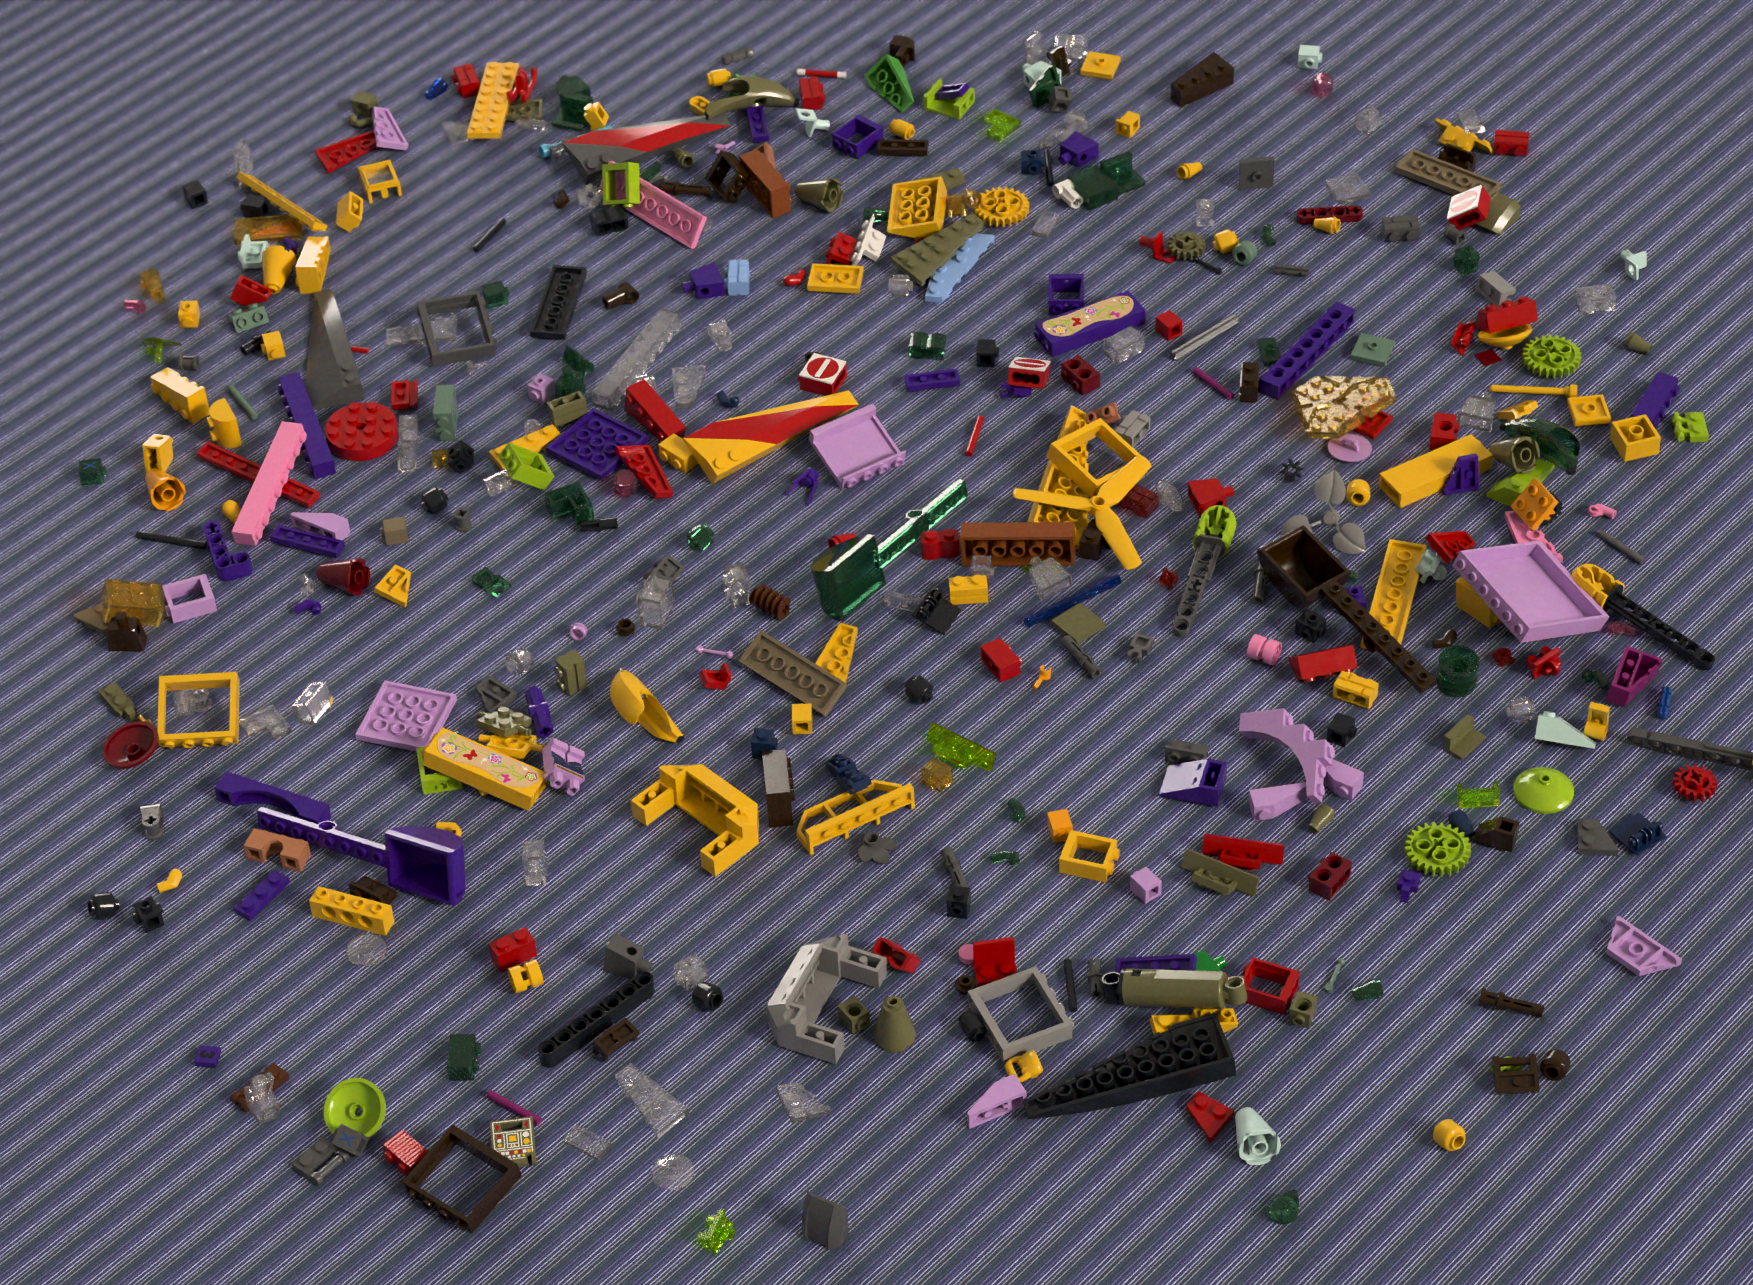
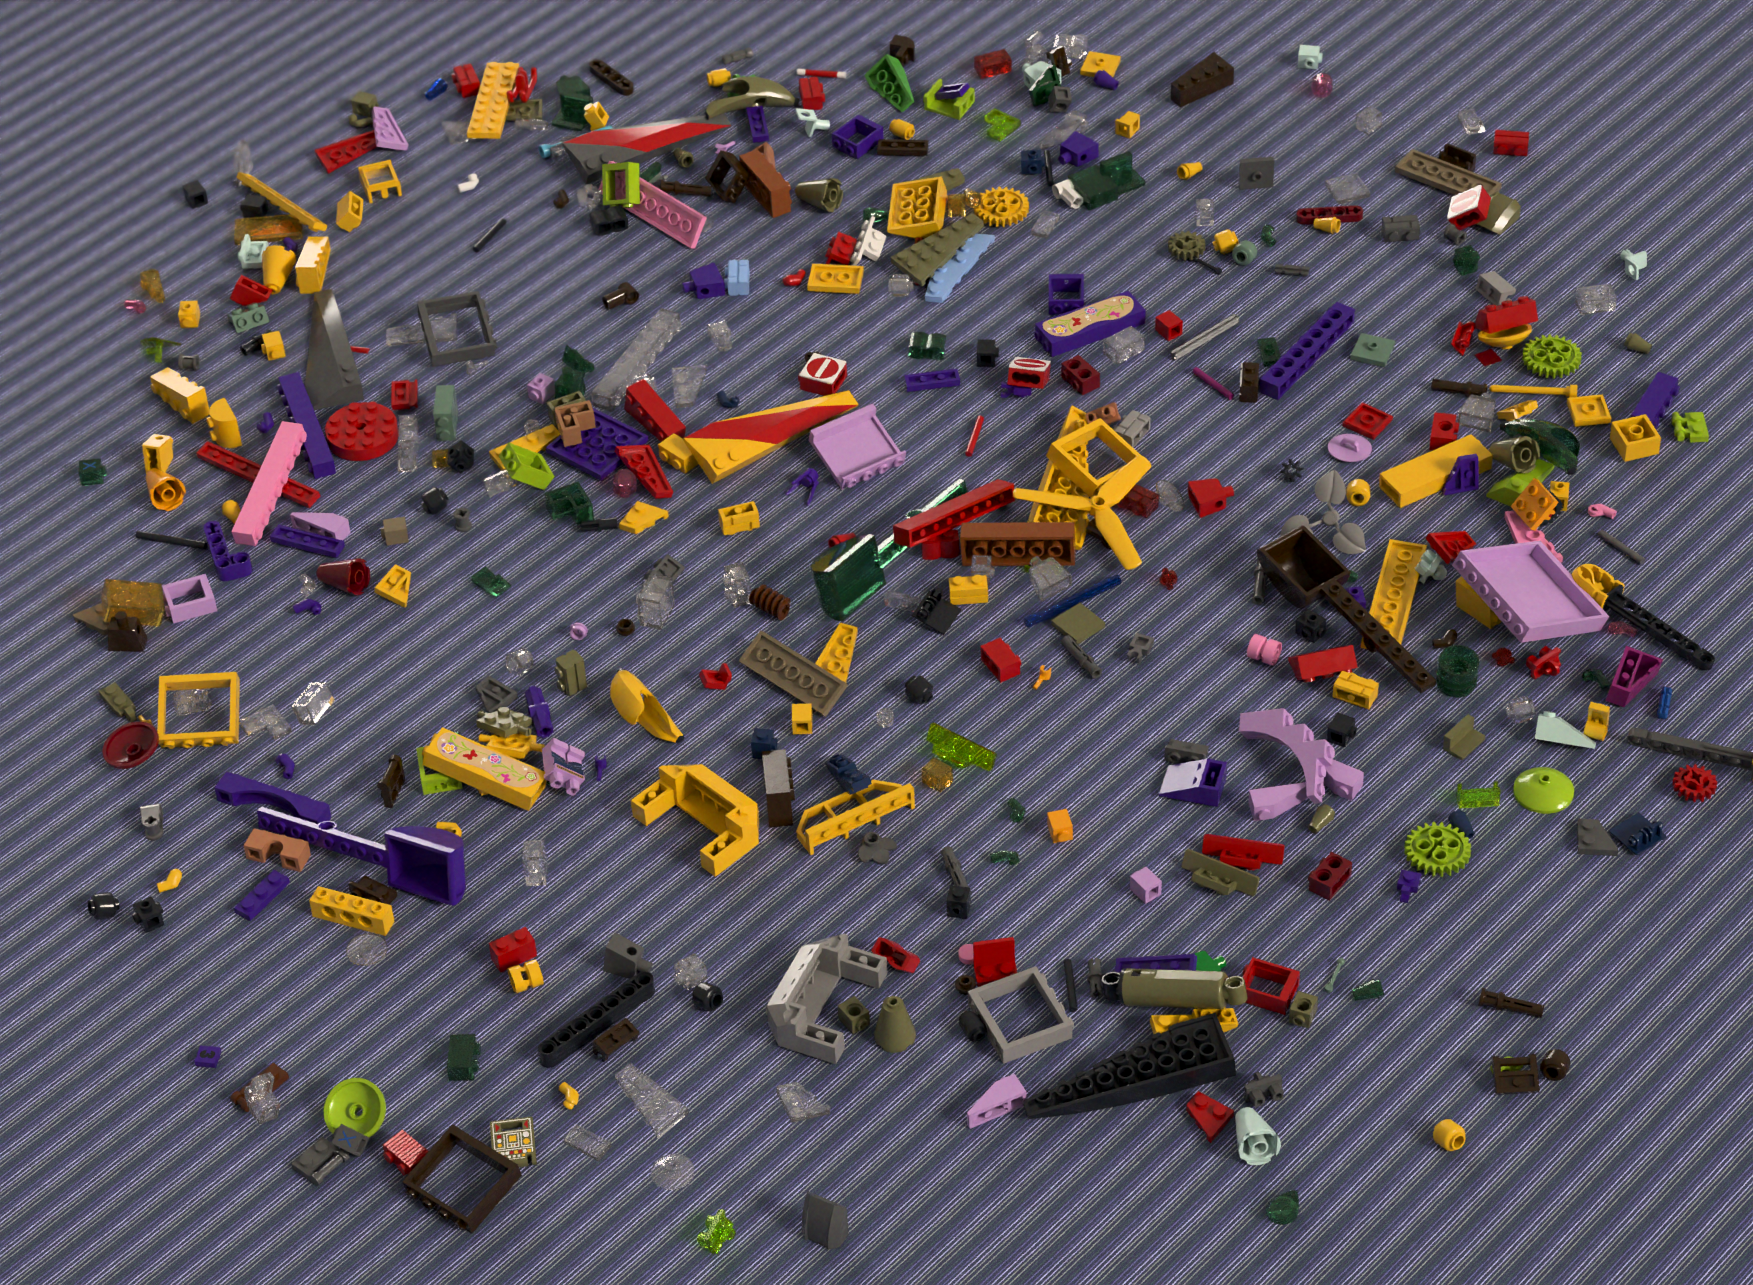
sand green bar [228,385,258,420] -> none
lavender plate [355,680,457,752] -> none
clear green brick [481,281,510,309] -> none
magenta bar [487,1090,542,1126] -> none
black plate [530,265,587,340] -> none
clear green head [686,524,714,551] -> none
yellow plate [689,96,710,116] -> none
lavender hinge [696,646,734,659] -> none
yellow piece [1004,1050,1043,1083] -> none
yellow window [1059,830,1120,883] -> none
dark brown brick [1079,529,1102,561] -> none
red bracket [1139,232,1177,264] -> none
dark grey piece [1173,505,1237,637] -> none
clear yellow plate [1291,375,1397,439] -> none
yellow bracket [1435,118,1493,154] -> none
dark brown slope [1473,816,1520,852] -> none
lavender wing [1606,916,1682,976] -> none
none -> dark purple arm [257,412,274,434]
none -> dark purple arm [276,753,295,779]
none -> dark brown plate [377,755,405,808]
none -> white arm [458,173,479,193]
none -> medium nougat brick [555,400,596,447]
none -> yellow arm [559,1082,579,1110]
none -> dark brown beam [589,59,634,96]
none -> dark purple hand [594,755,607,781]
none -> yellow wing [619,501,669,534]
none -> yellow brick [718,501,760,535]
none -> clear bush [876,708,894,728]
none -> red brick [893,479,1015,548]
none -> clear red brick [974,49,1012,79]
none -> dark purple cone [1093,70,1119,90]
none -> dark grey hips [1244,1072,1284,1108]
none -> dark brown pin [1431,378,1488,400]
none -> yellow brick [1550,481,1569,511]

